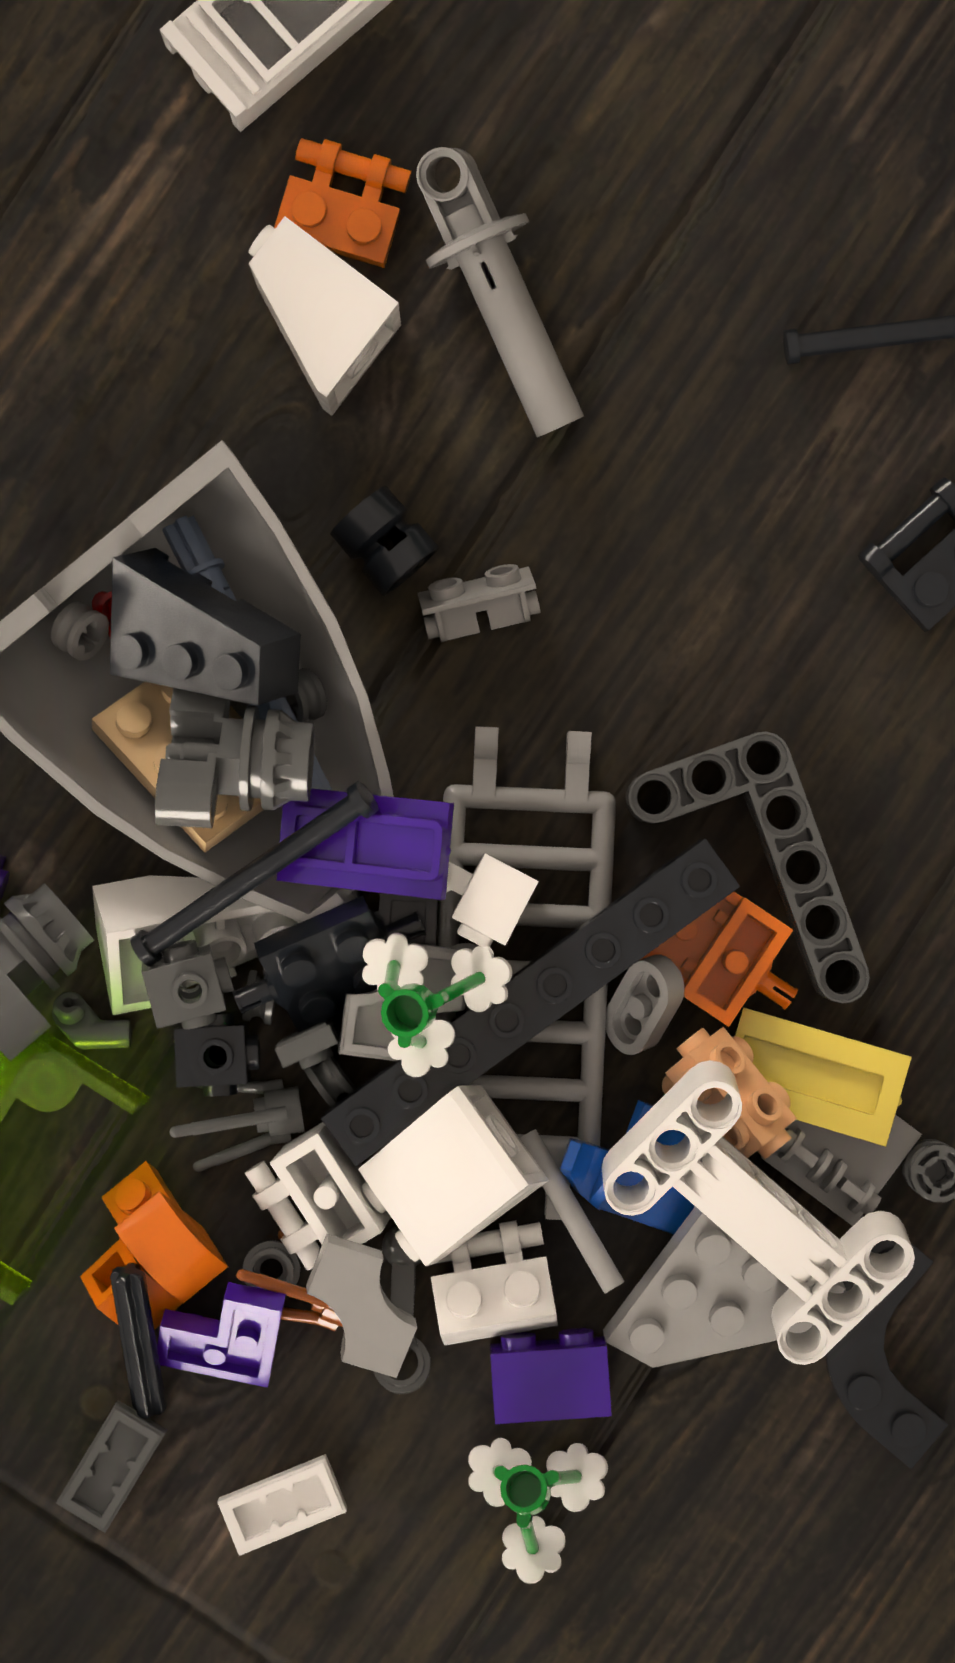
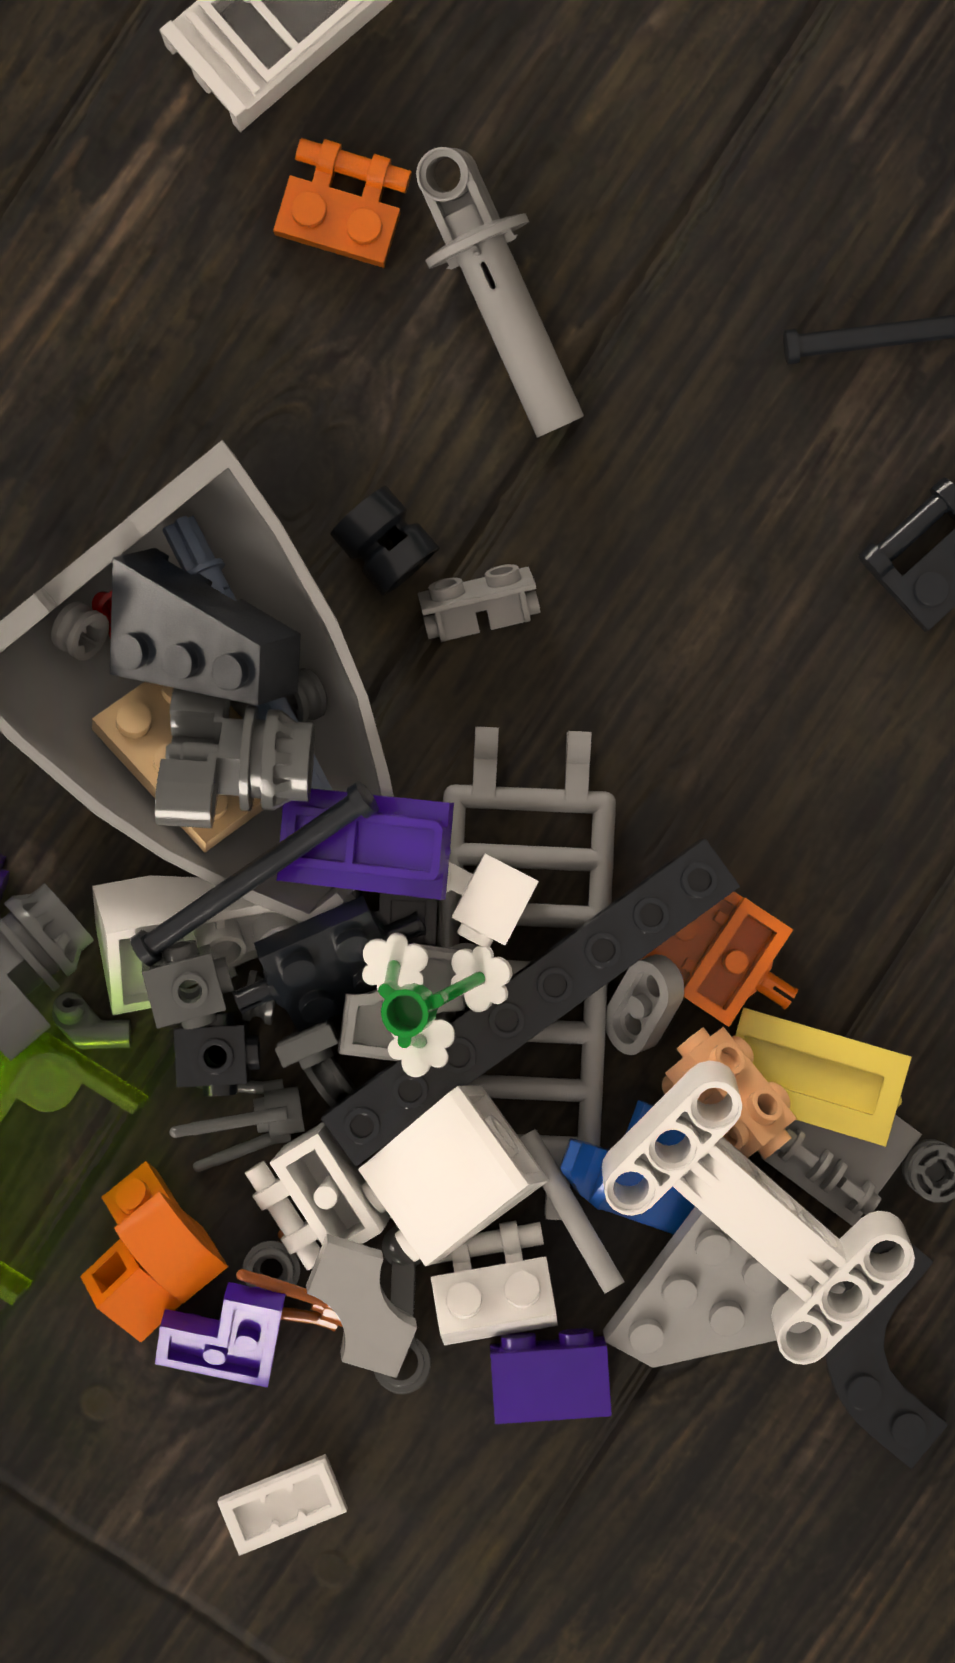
dark grey plate [56,1400,167,1533] -> none
black axle [110,1263,167,1419] -> none
white slope [249,216,401,416] -> none
white plant [468,1438,608,1584] -> none
dark grey beam [625,731,870,1004] -> none

